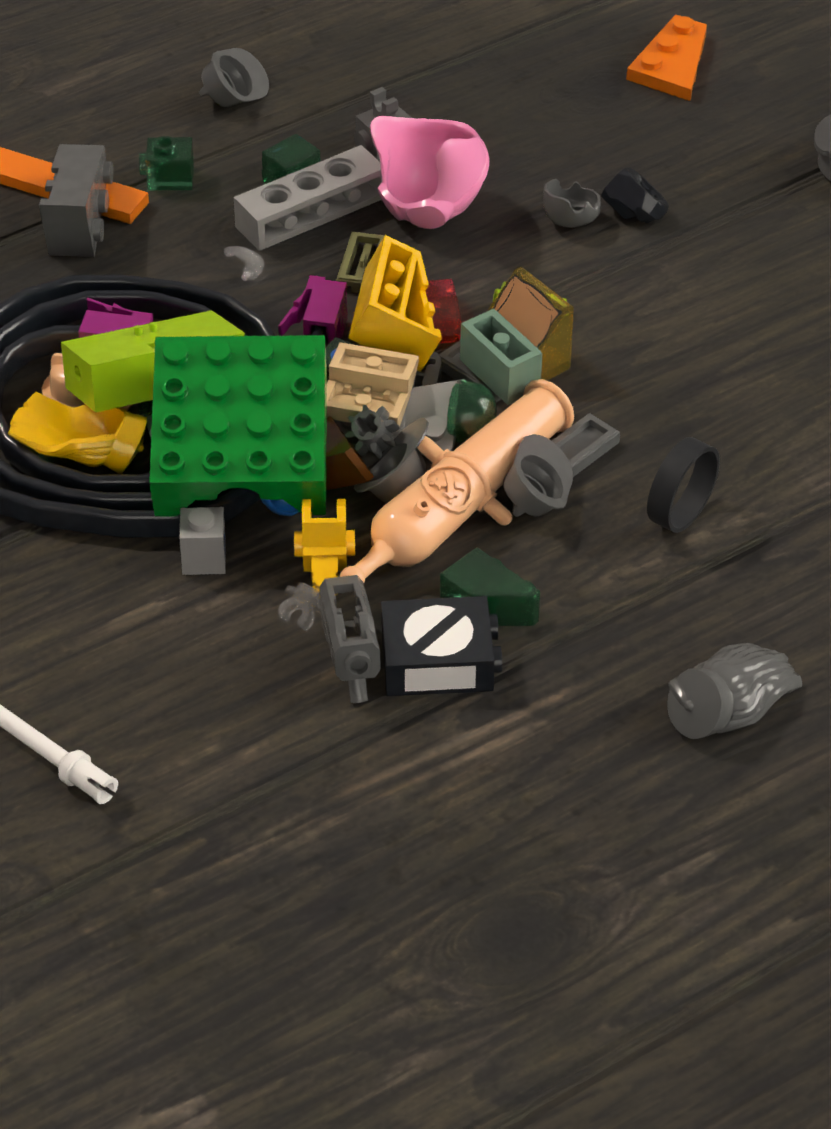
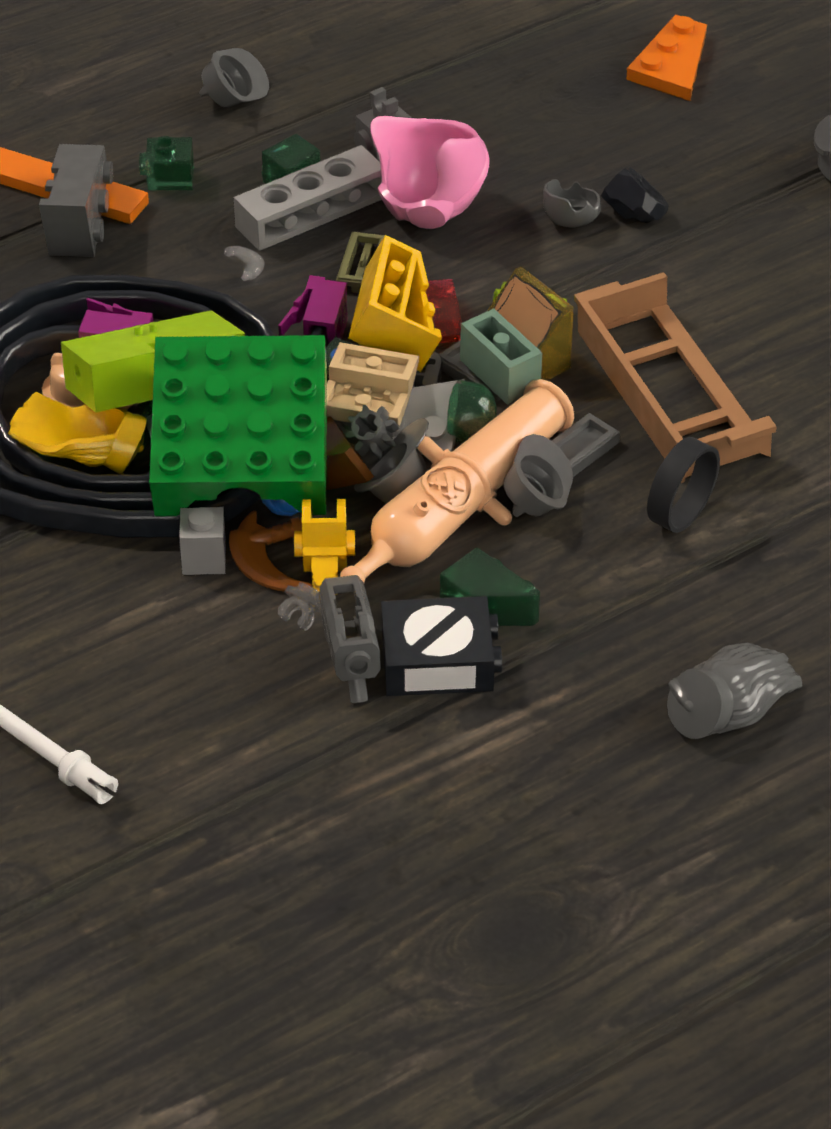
none -> dark orange piece [229,511,312,592]
none -> medium nougat piece [574,272,776,483]

